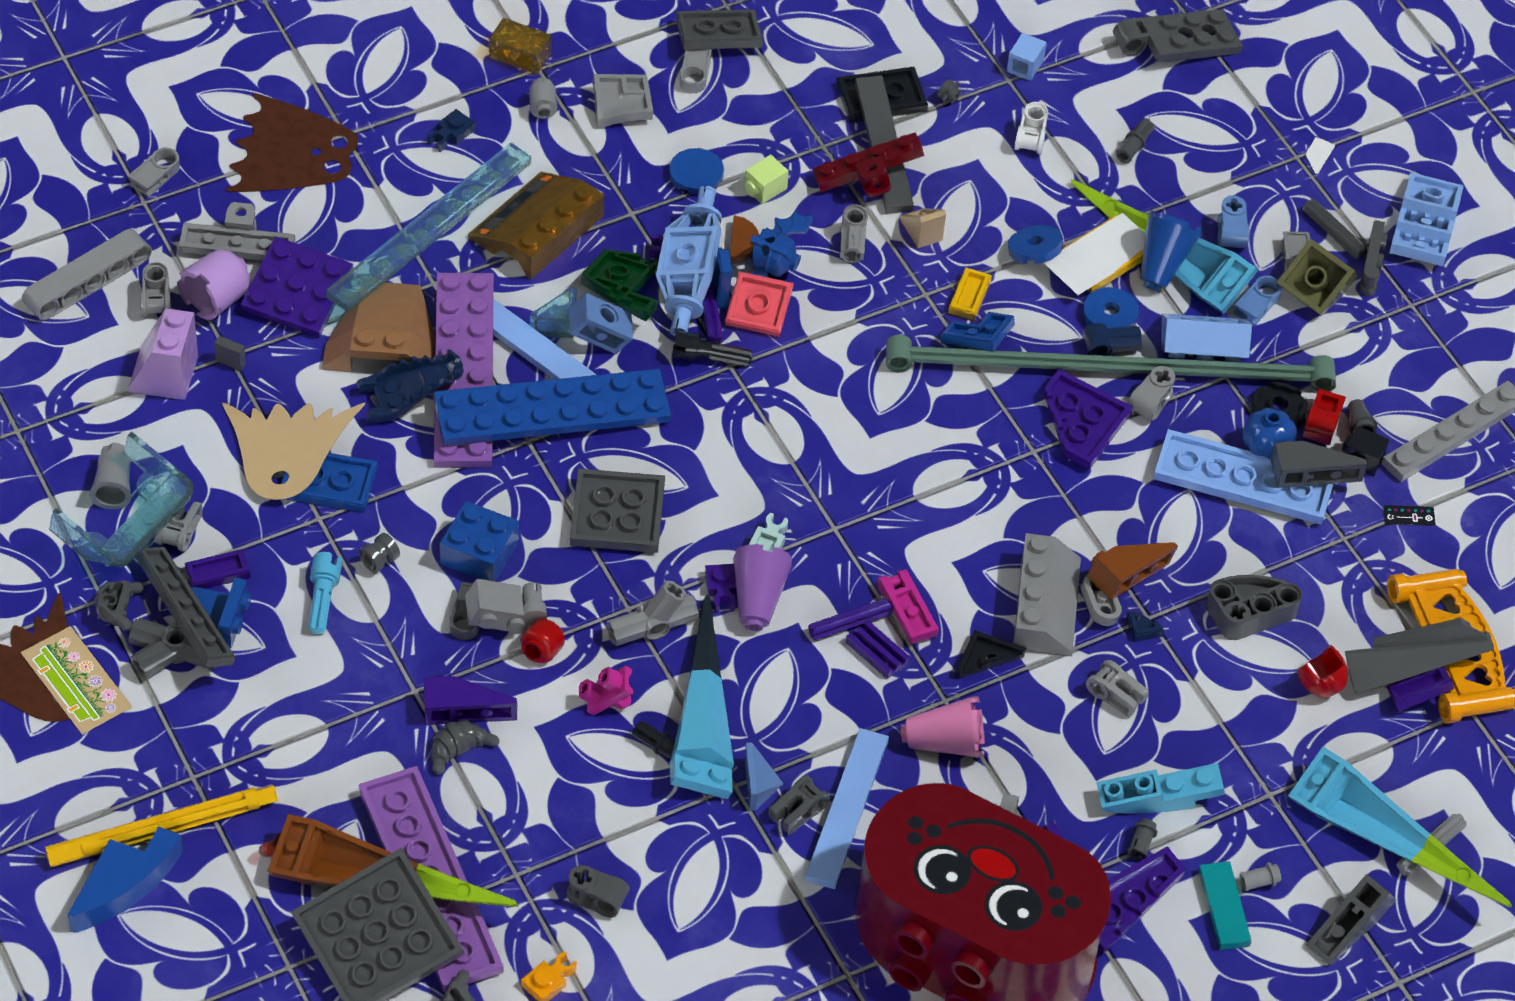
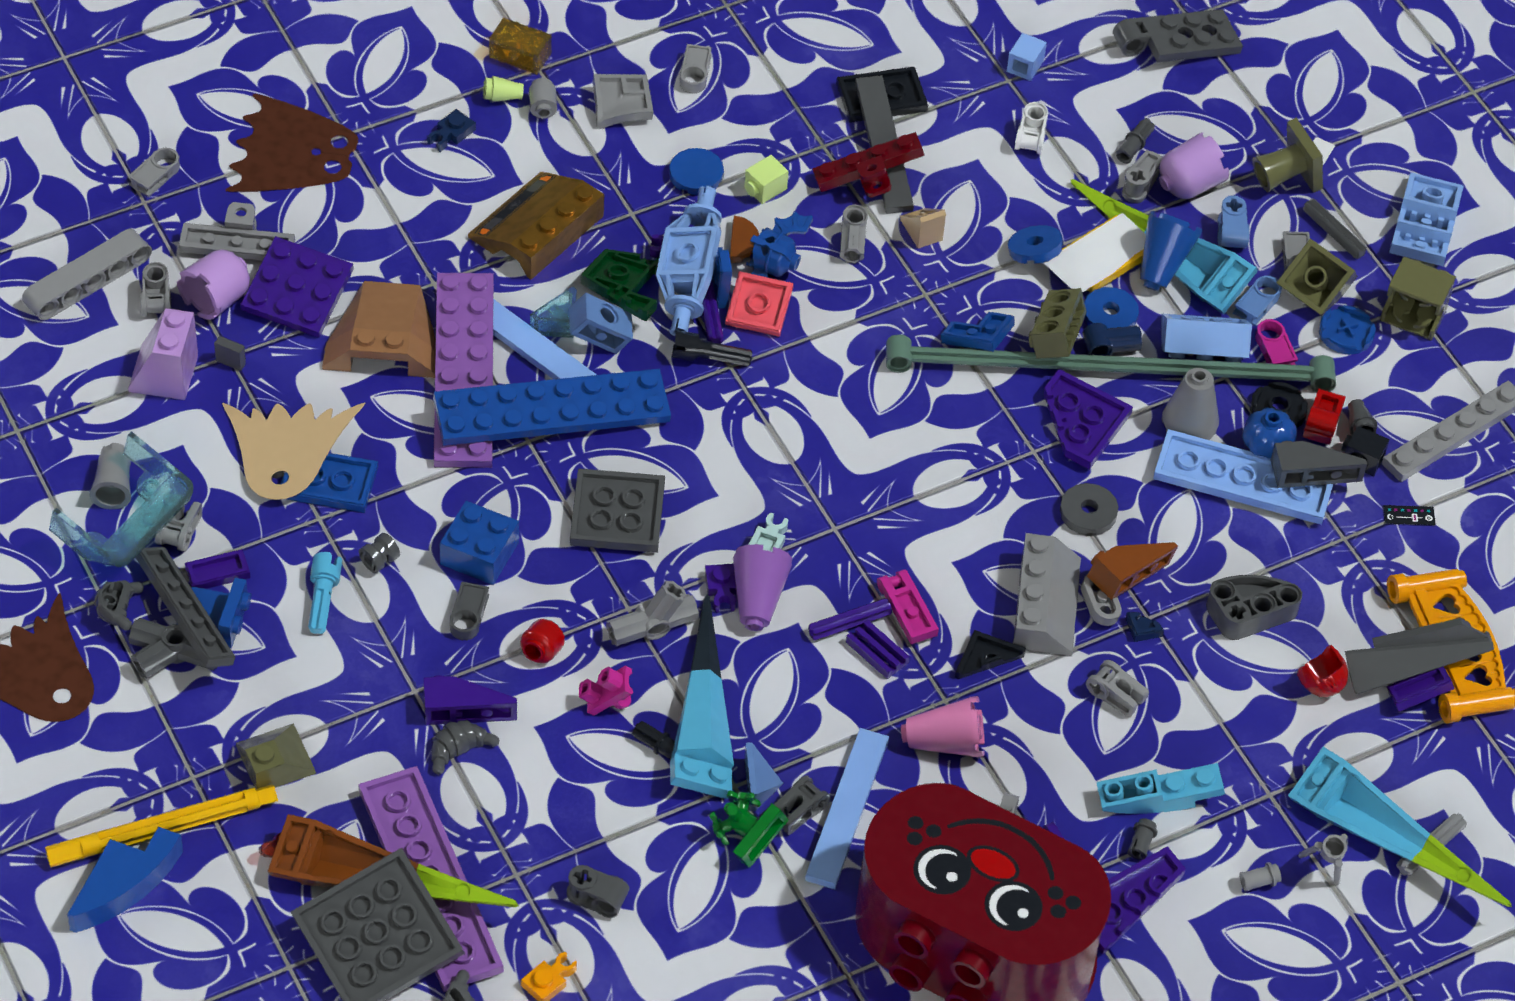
sticker [21,626,132,734] -> none
clear light blue plate [326,143,532,312] -> none
dark blue animal [356,349,464,423] -> none
light grey hinge [465,579,547,634] -> none
dark grey tile [676,9,763,49] -> none
dark grey plate [937,79,961,104] -> none
yellow tile [948,268,992,321] -> none
light grey piece [1128,366,1175,421] -> none
teal tile [1198,861,1252,950] -> none
dark grey slope [1306,874,1396,966] -> none
dark grey plate [1359,220,1388,296] -> none
none -> olive slope [236,723,316,789]
none -> yellowish green cone [483,75,524,102]
none -> green piece [709,790,789,868]
none -> olive brick [1029,288,1086,359]
none -> dark grey tile [1060,483,1119,535]
none -> light grey piece [1122,150,1163,203]
none -> lavender cylinder [1159,133,1229,199]
none -> light grey cone [1162,368,1219,440]
none -> olive plant [1252,118,1323,193]
none -> dark pink piece [1255,319,1298,365]
none -> light grey plant [1298,834,1348,885]
none -> blue tile [1319,305,1376,355]
none -> olive piece [1380,257,1456,340]

